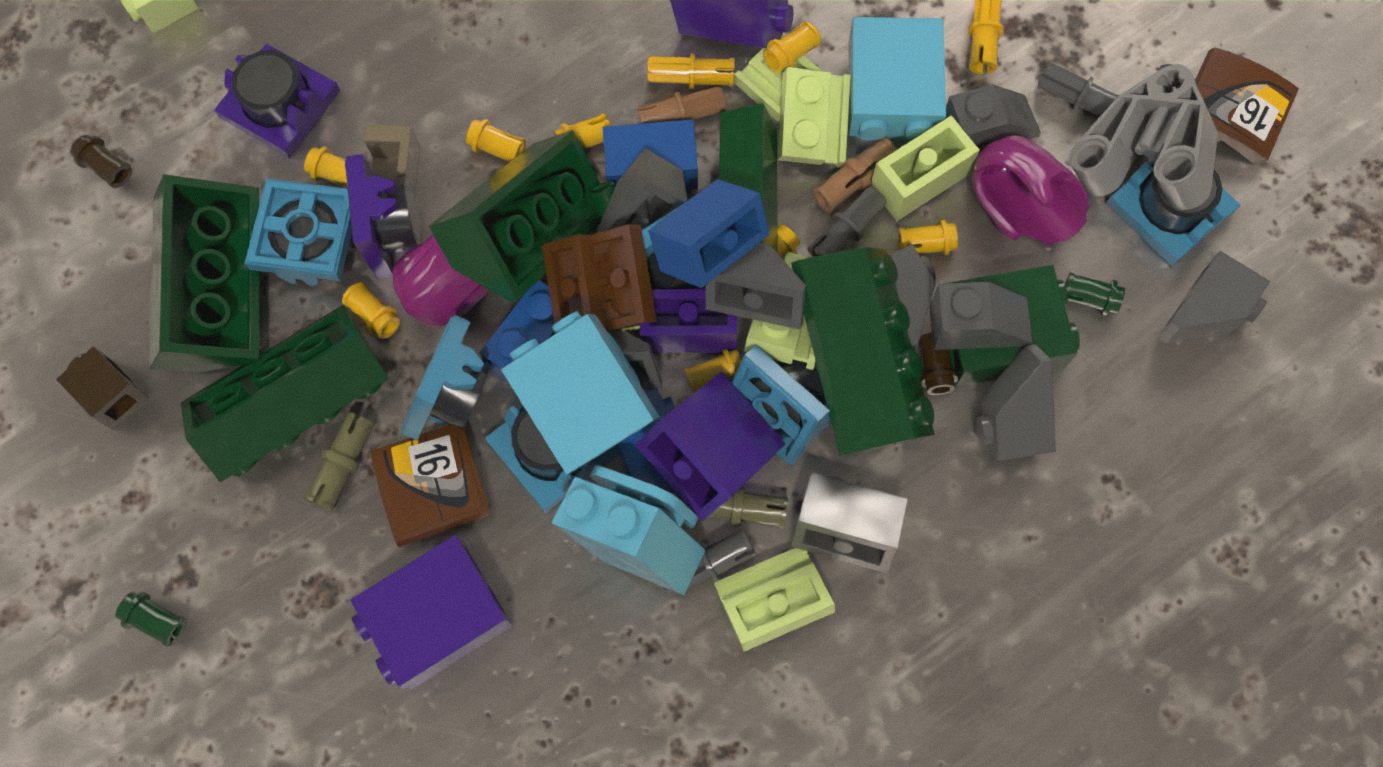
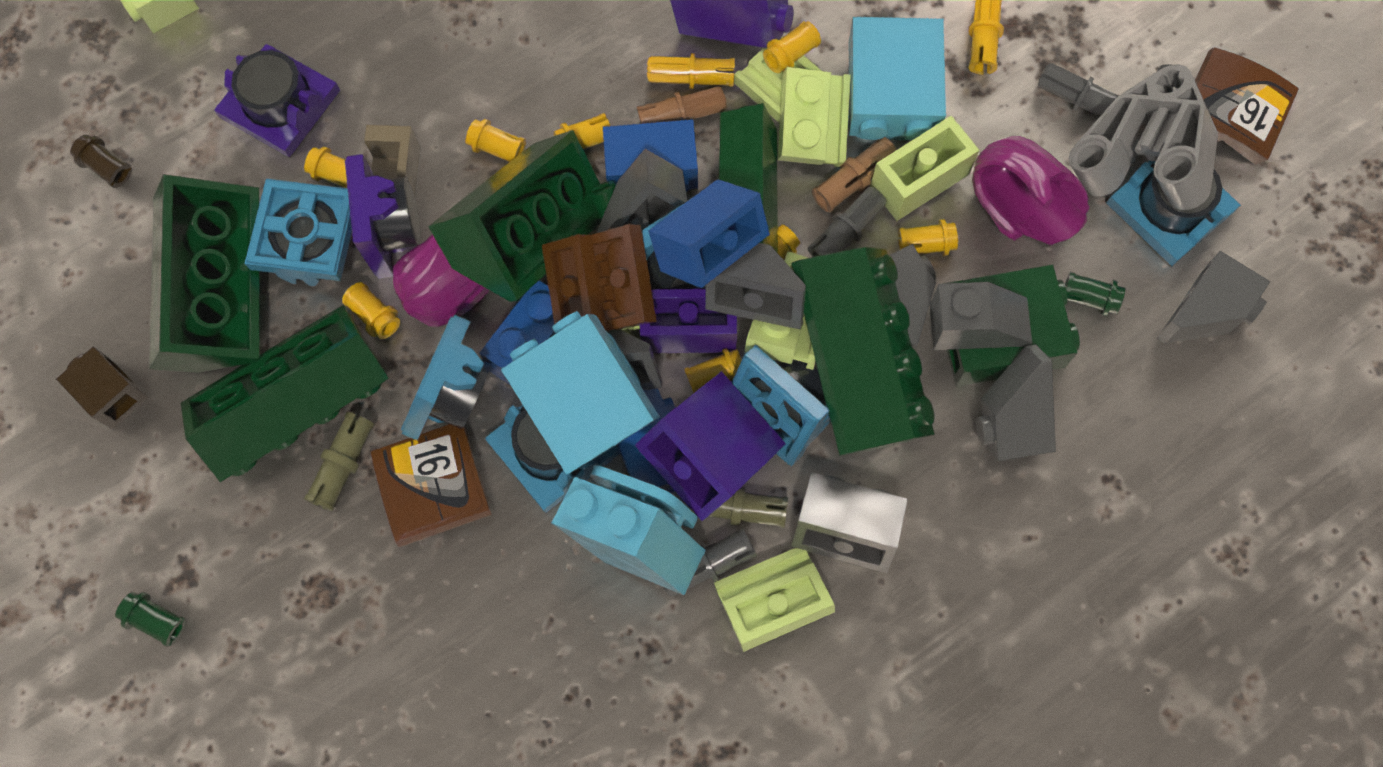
dark purple brick [350,535,513,691] -> none
dark brown pin [918,332,959,395] -> none
dark grey slope [945,84,1041,154] -> none

